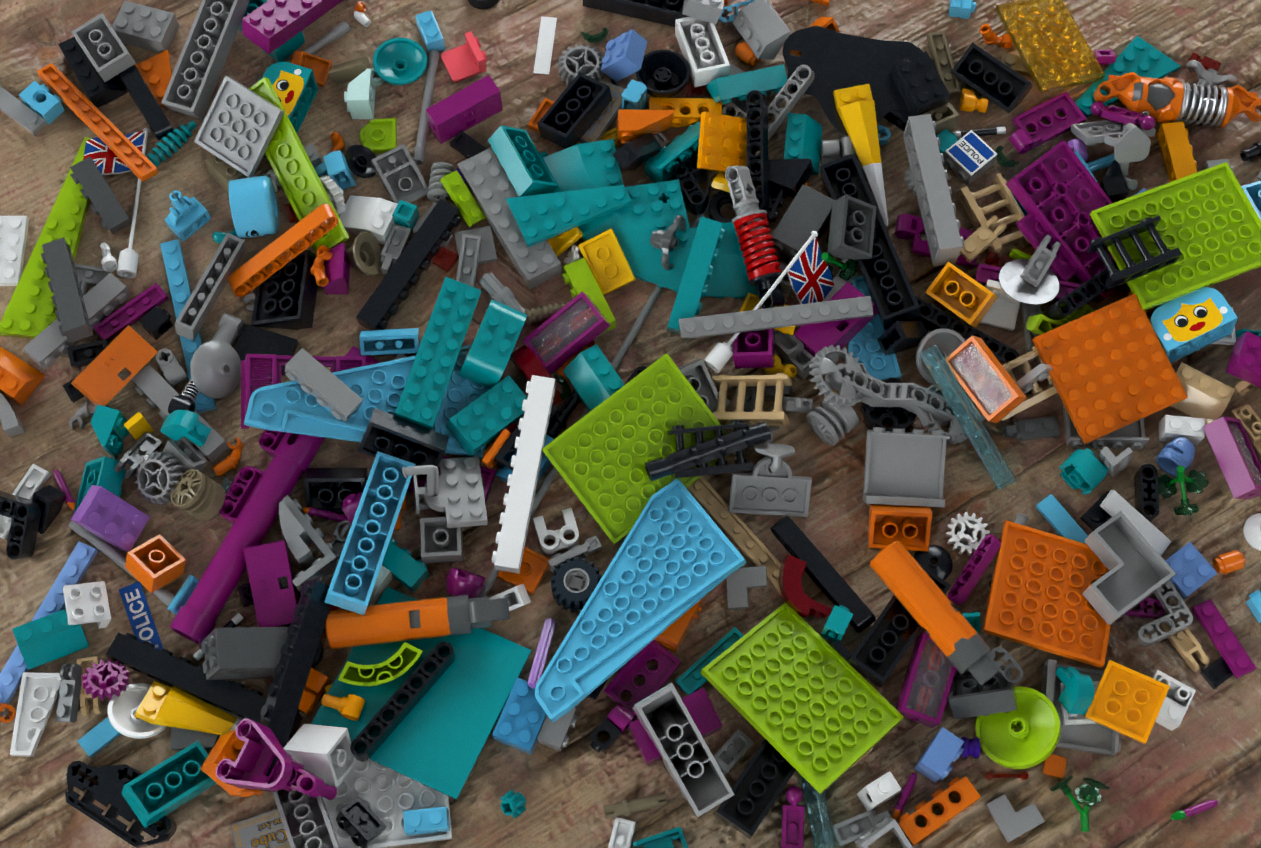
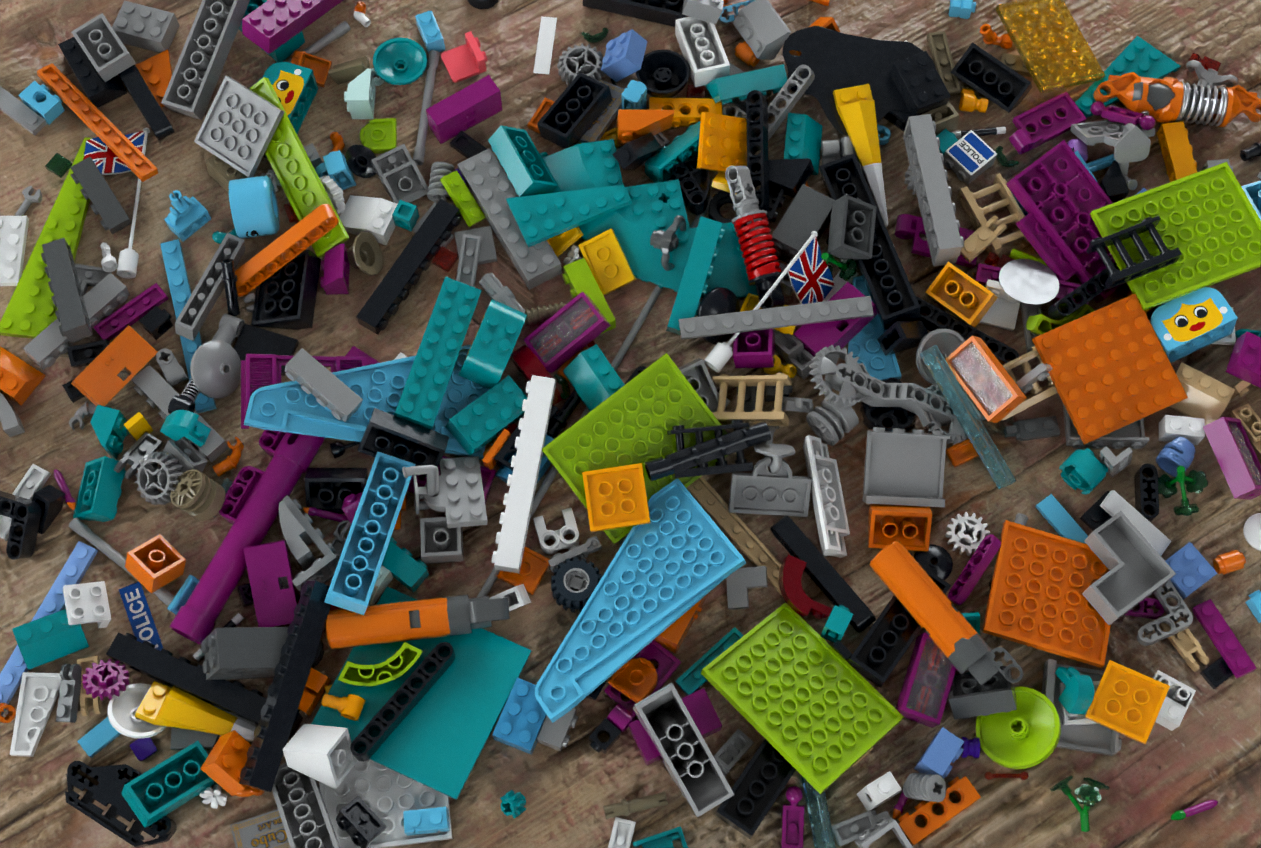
medium lavender brick [71,485,150,552] -> none
teal piece [147,121,197,166] -> none
magenta connector [216,718,337,800] -> none
orange piece [310,245,333,287] -> none
medium azure brick [359,328,420,356] -> none
light grey hinge [380,224,412,274] -> none
magenta cone [446,567,485,598] -> none
medium lavender axle [527,618,556,689] -> none
light grey tile [986,794,1045,842] -> none
light grey hinge [1020,235,1061,287] -> none
orange piece [1043,754,1067,778] -> none
magenta plate [1094,49,1116,65] -> none
none -> light grey bar [15,186,42,216]
none -> clear green tile [45,153,72,178]
none -> dark purple piece [130,737,157,761]
none -> white plant [200,784,227,809]
none -> black pin [221,259,240,316]
none -> black hinge [330,442,360,459]
none -> light orange plate [582,463,651,532]
none -> orange tile [608,658,658,703]
none -> black dish [697,287,740,345]
none -> white slope [803,435,850,558]
none -> light grey piece [903,772,946,802]
none -> orange tile [946,433,990,468]

